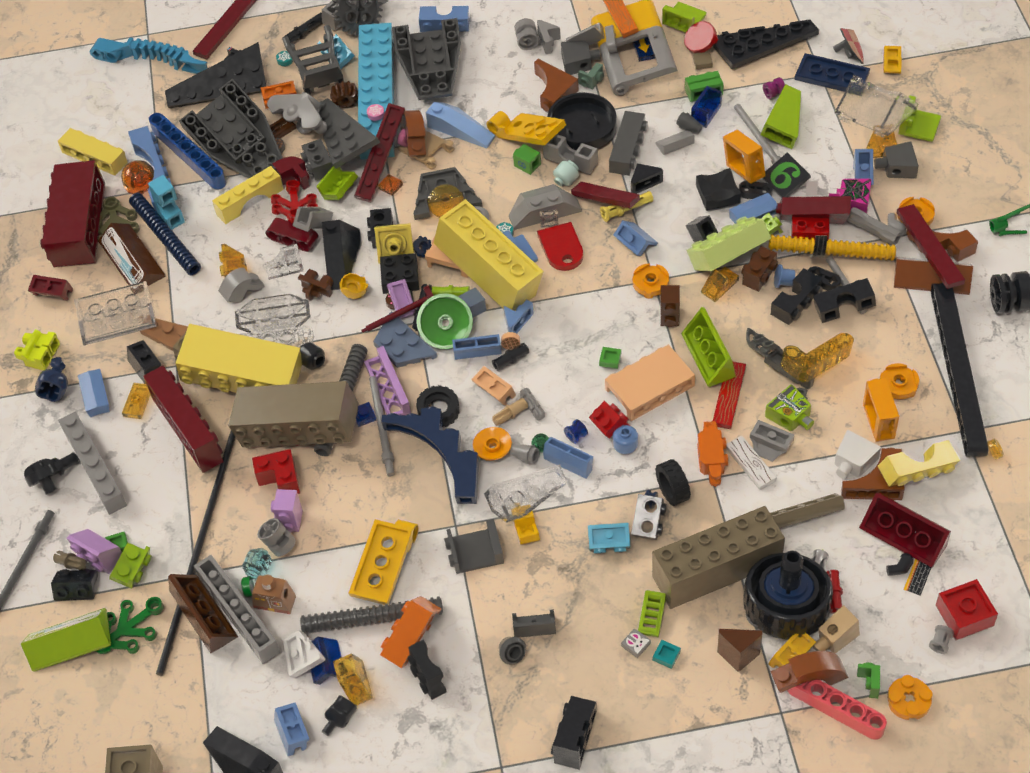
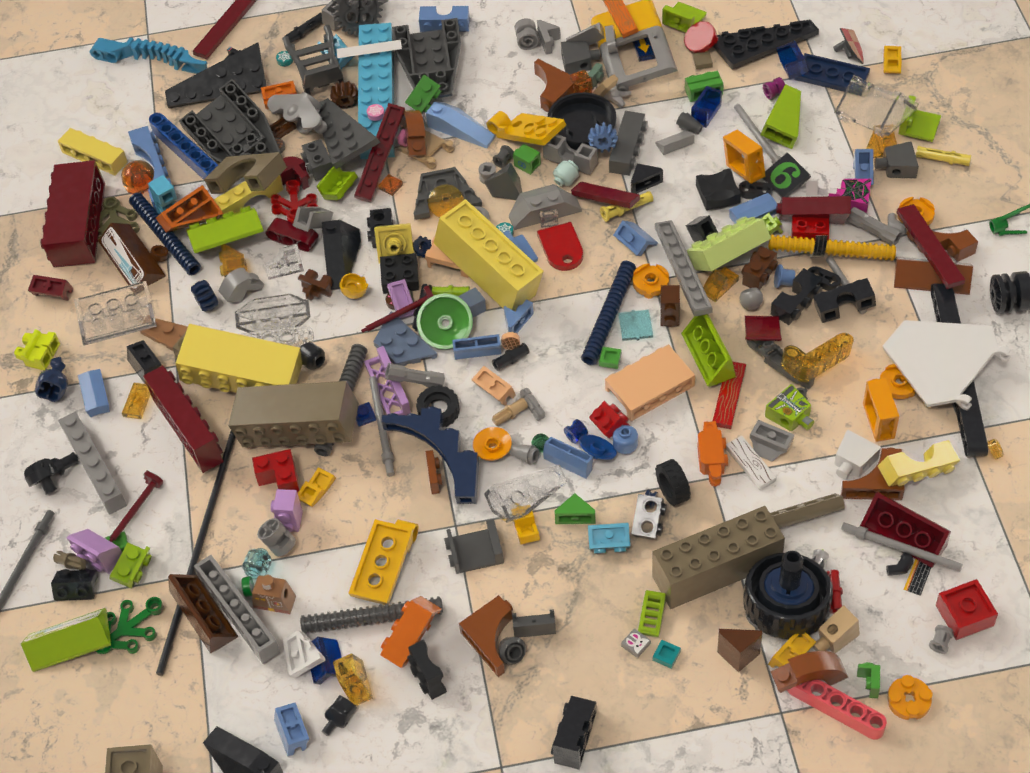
none -> dark red piece [109,470,164,542]
none -> reddish brown tile [150,245,169,262]
none -> orange wedge [156,185,224,233]
none -> lime slope [186,206,264,254]
none -> dark blue gear [191,280,218,312]
none -> dark tan arch [204,152,287,194]
none -> yellow slope [298,467,336,507]
none -> white sticker [337,40,402,58]
none -> light grey axle [385,363,445,388]
none -> bright green bracket [405,74,442,114]
none -> dark orange plate [425,450,442,494]
none -> dark orange arch [459,595,513,677]
none -> light grey wheel [479,162,496,184]
none -> dark grey slope [484,163,522,200]
none -> dark grey bush [492,145,514,168]
none -> bright green slope [554,493,596,524]
none -> clear orange bracket [570,70,592,93]
none -> blue dish [579,435,617,460]
none -> dark blue piece [581,260,636,365]
none -> medium blue gear [588,122,618,153]
none -> piece [593,74,631,108]
none -> clear light blue piece [618,310,653,341]
none -> light grey tile [655,220,713,316]
none -> light grey piece [740,288,763,310]
none -> dark red container [745,316,782,341]
none -> clear blue panel [776,41,809,80]
none -> light grey bar [841,522,963,572]
none -> white flag [883,320,1011,411]
none -> light yellow pin [916,146,971,166]

